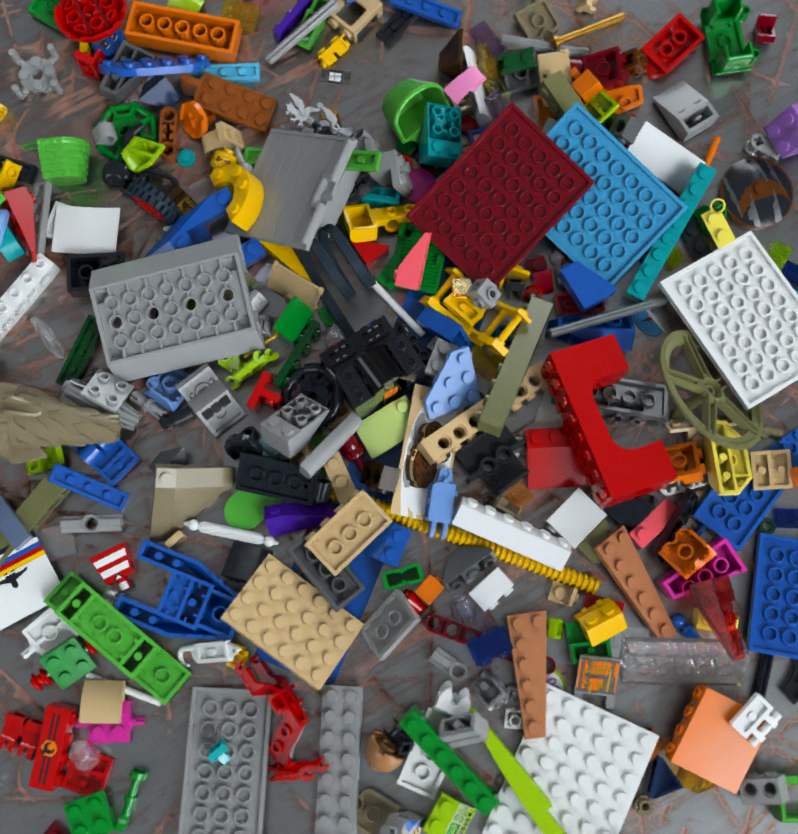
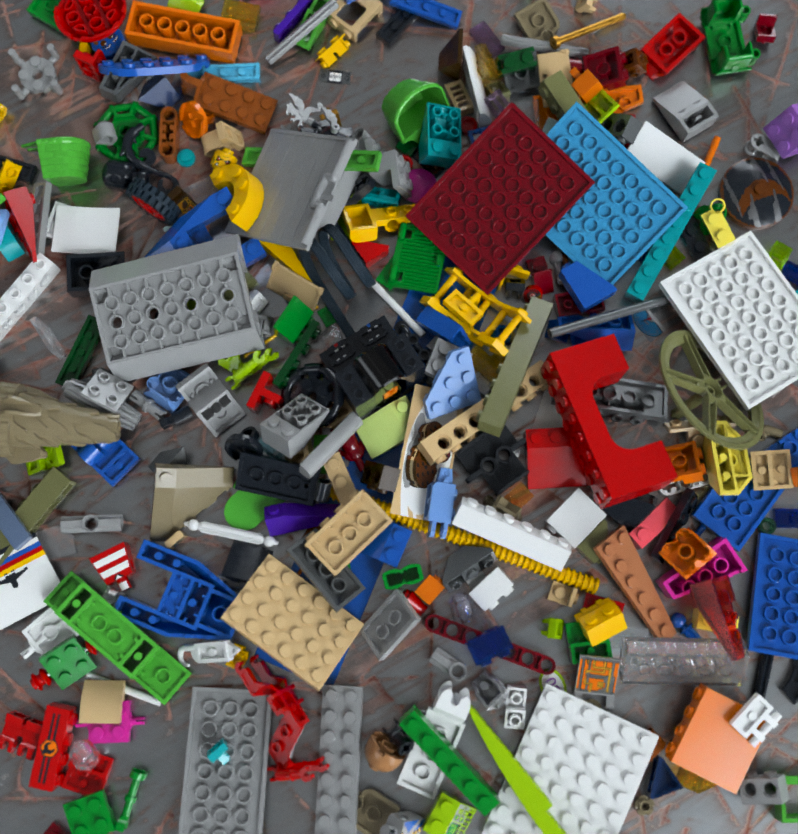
blue tile [47,463,130,512] -> none
lime slope [121,136,166,172] -> none
light grey bar [232,147,253,173] -> none
coral slope [393,232,432,290] -> none
light grey brick [439,712,489,748] -> none
bright pink slope [444,66,486,104] -> none
clear yellow tile [451,278,472,298] -> none
light grey brick [466,278,501,309] -> none
nougat wing [506,610,546,740] -> none

